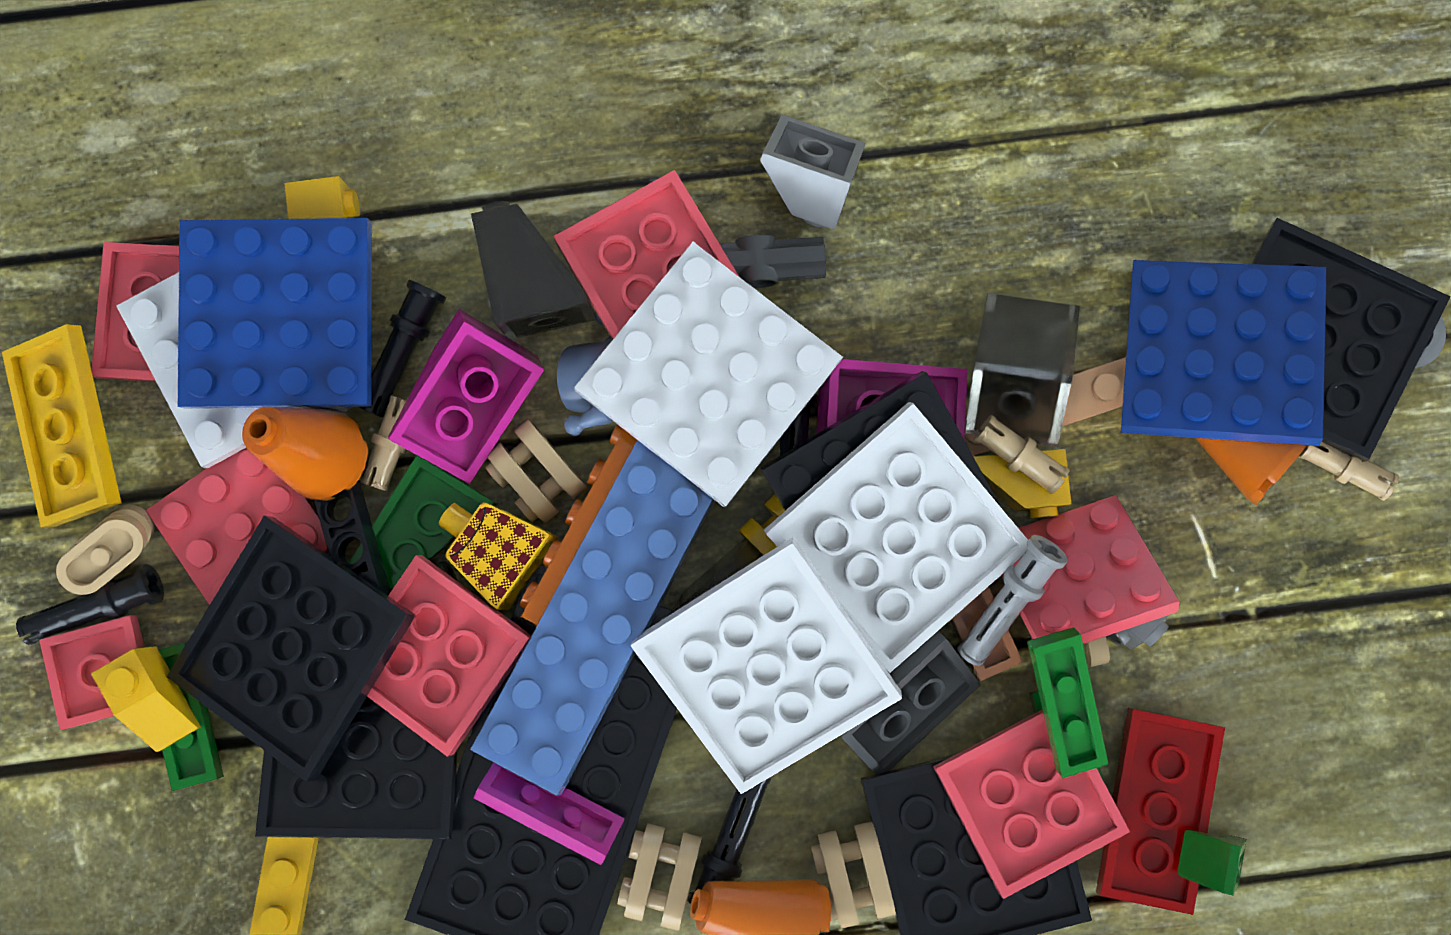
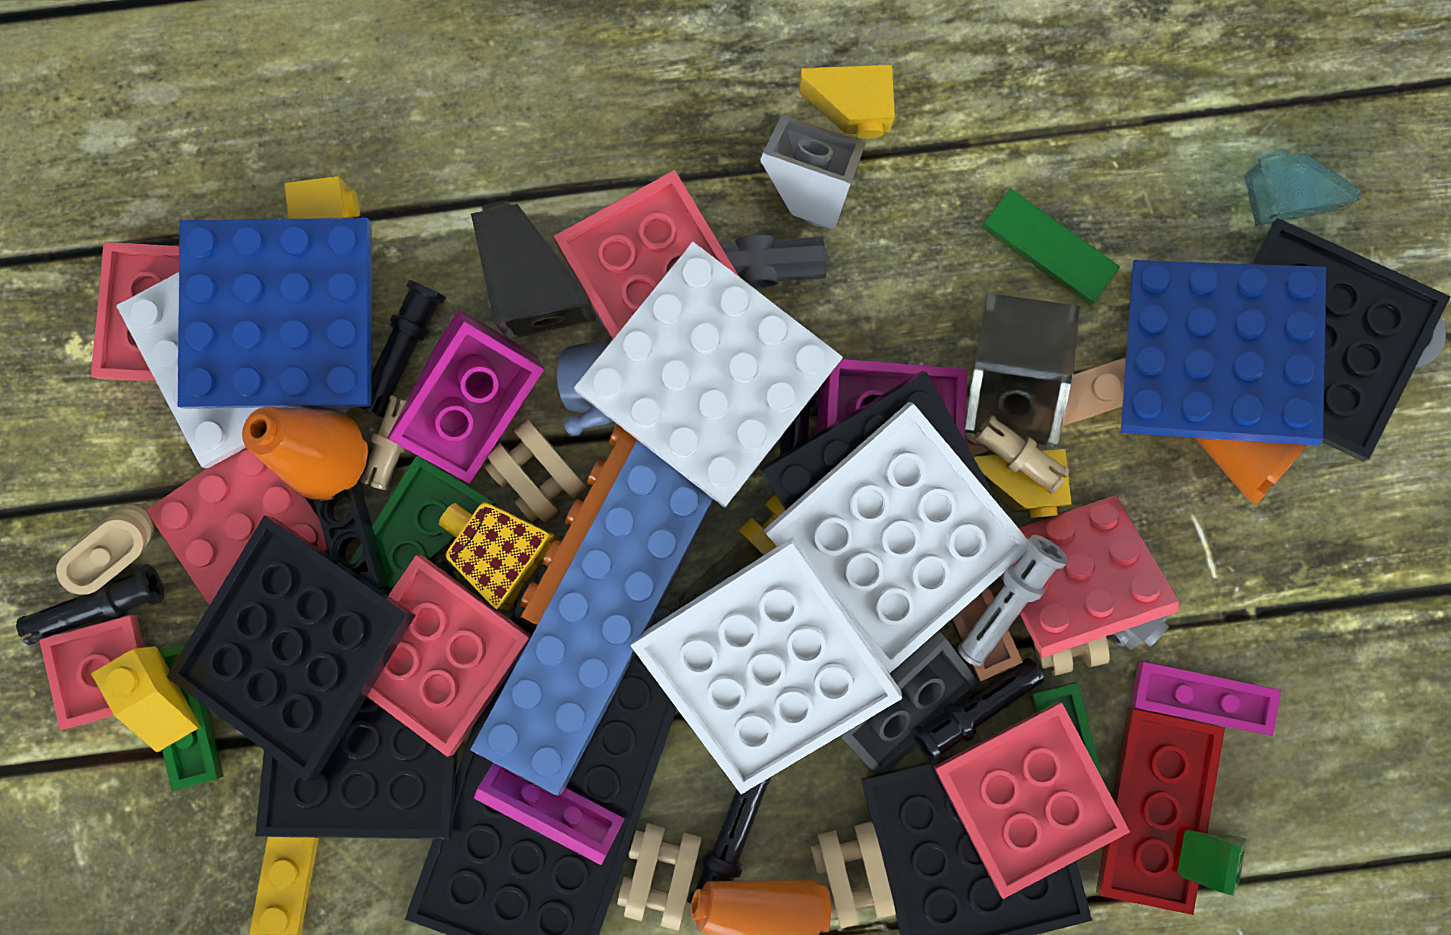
yellow plate [2,324,122,528] -> none
green plate [1027,627,1108,778] -> none
tan pin [1298,442,1399,501] -> none
none -> yellow slope [799,65,895,139]
none -> black pin [911,658,1045,764]
none -> green tile [981,188,1120,306]
none -> dark pink plate [1130,661,1281,736]
none -> clear light blue slope [1244,151,1362,226]

